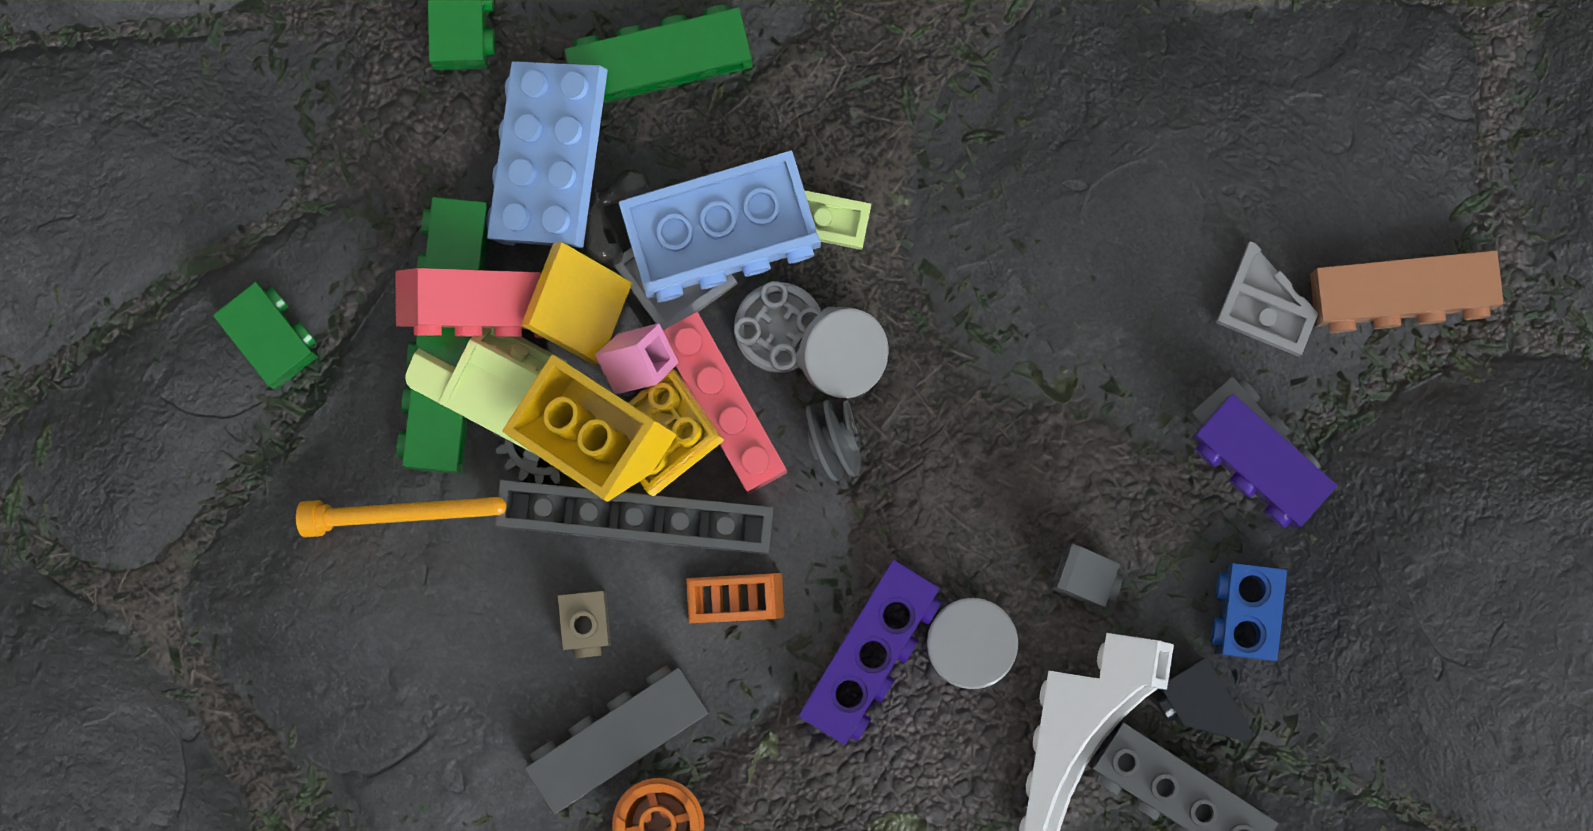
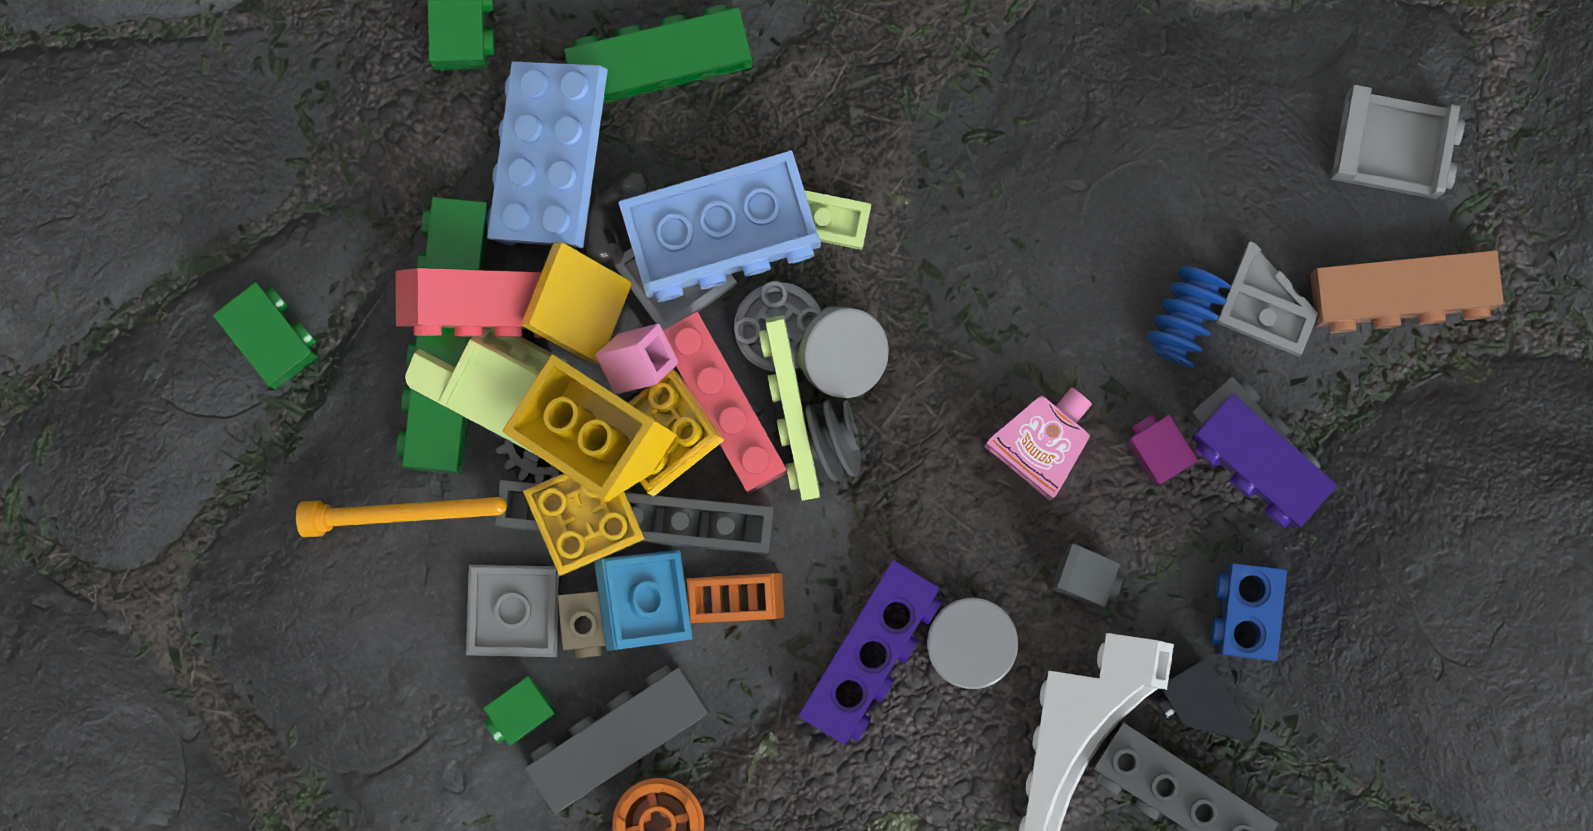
none -> light grey tile [466,565,560,657]
none -> green brick [483,676,558,746]
none -> yellow tile [523,473,645,576]
none -> dark azure tile [594,550,693,651]
none -> yellowish green plate [759,315,820,501]
none -> bright pink torso [984,387,1092,501]
none -> magenta brick [1126,413,1198,487]
none -> blue piece [1146,266,1233,369]
none -> light grey panel [1331,85,1465,199]

